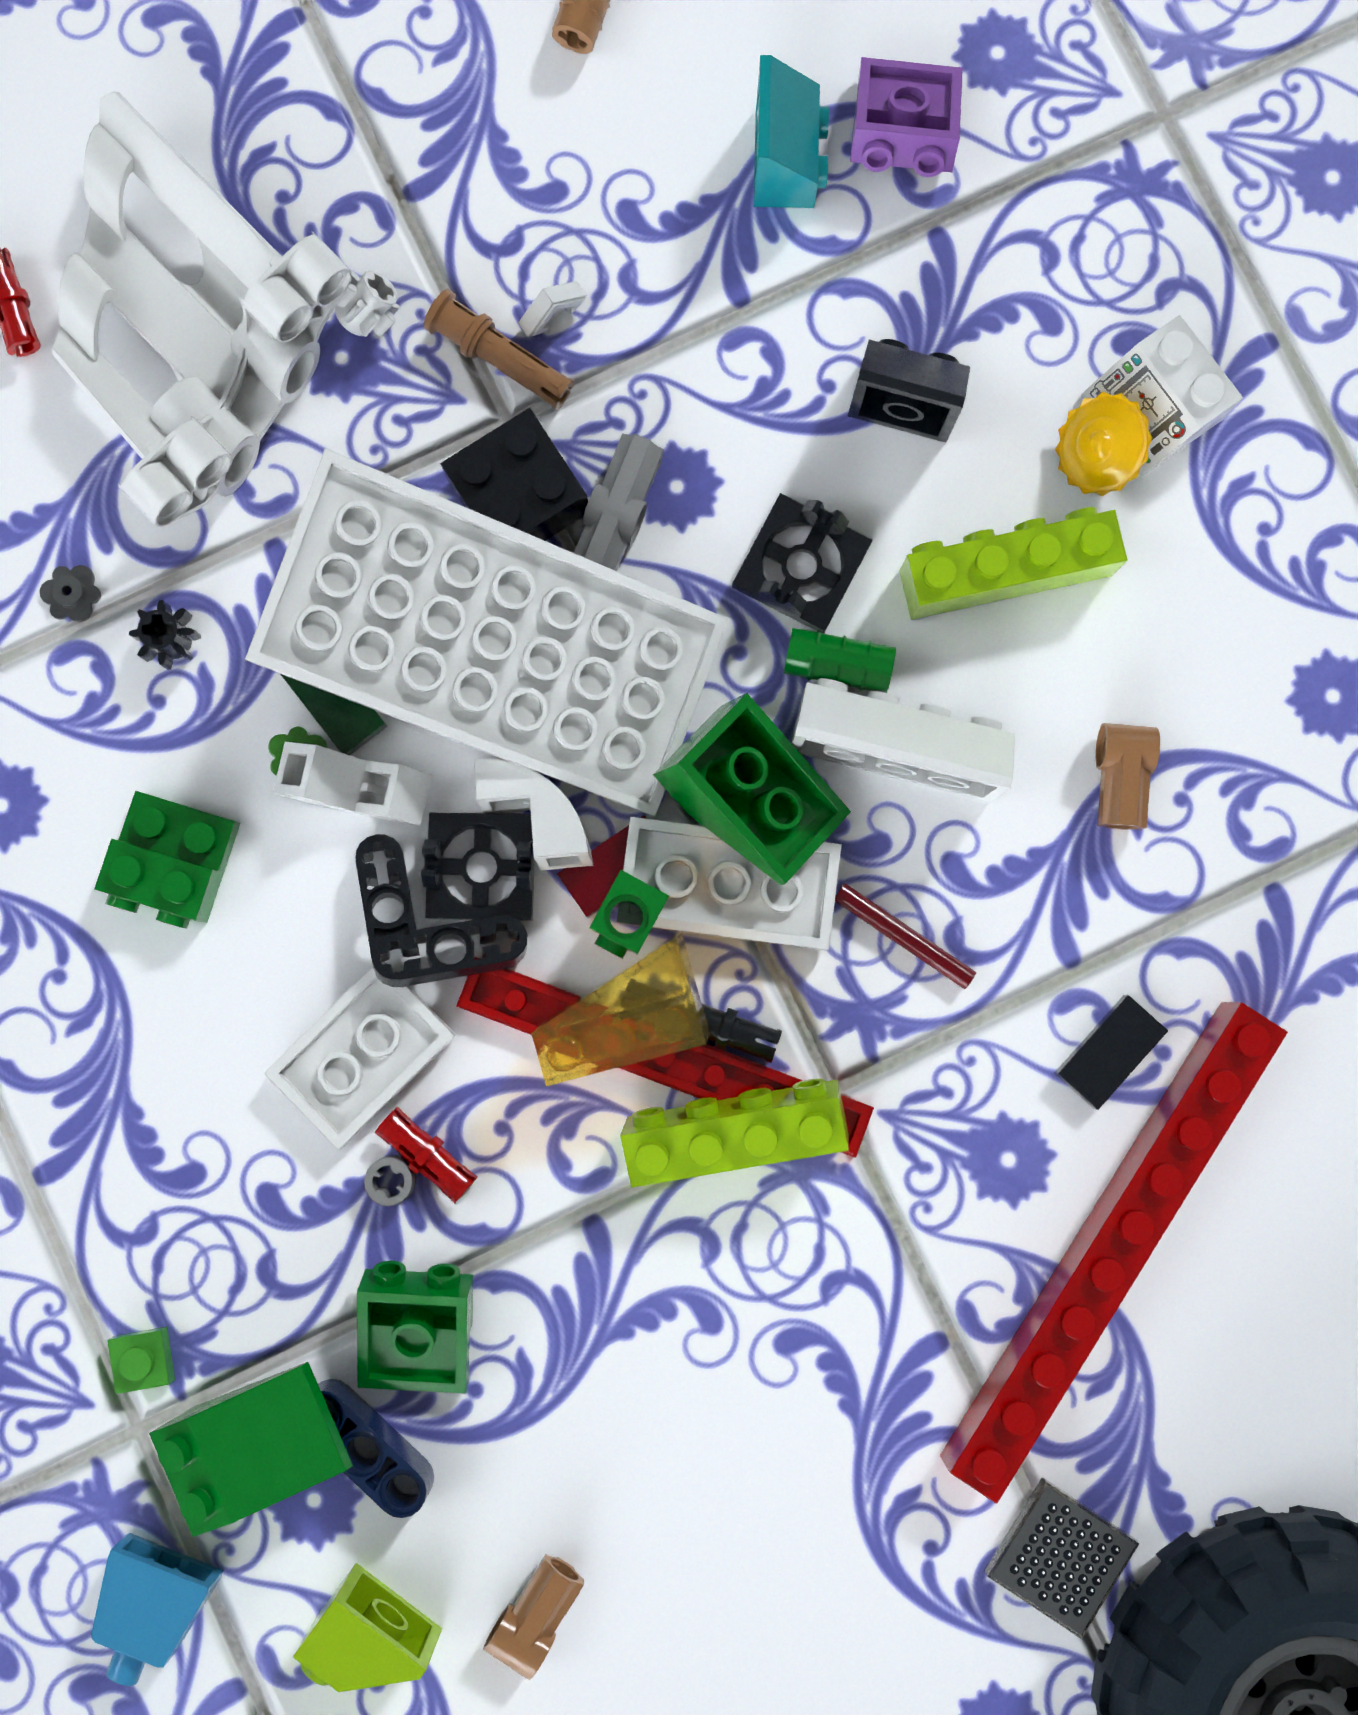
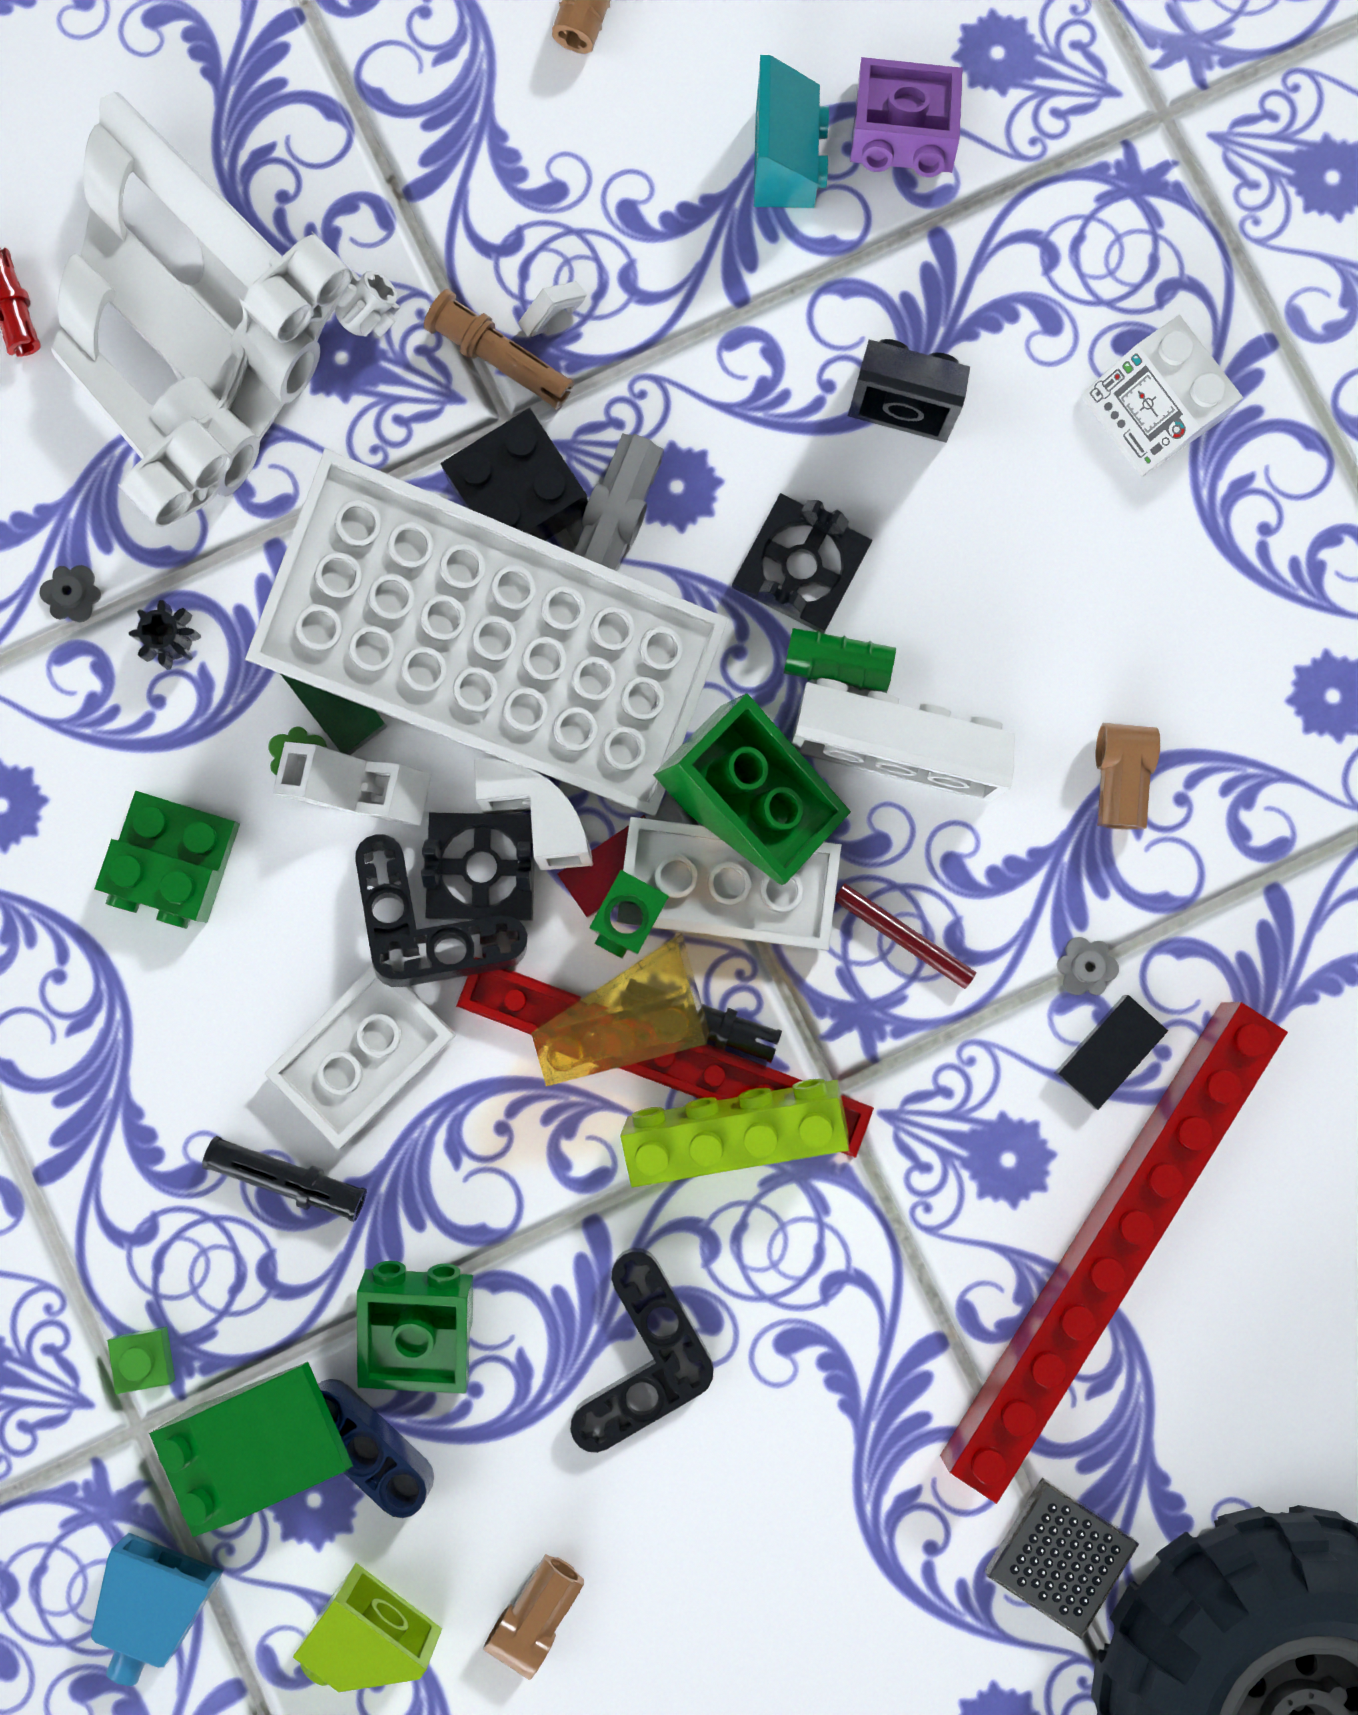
light grey bush [364,1155,416,1206] -> none
red pin [374,1107,478,1204] -> none
lime brick [899,507,1128,620] -> none
yellow piece [1054,391,1152,496] -> none
none -> black pin [202,1136,367,1222]
none -> black beam [570,1248,714,1453]
none -> light grey plant [1056,937,1119,995]

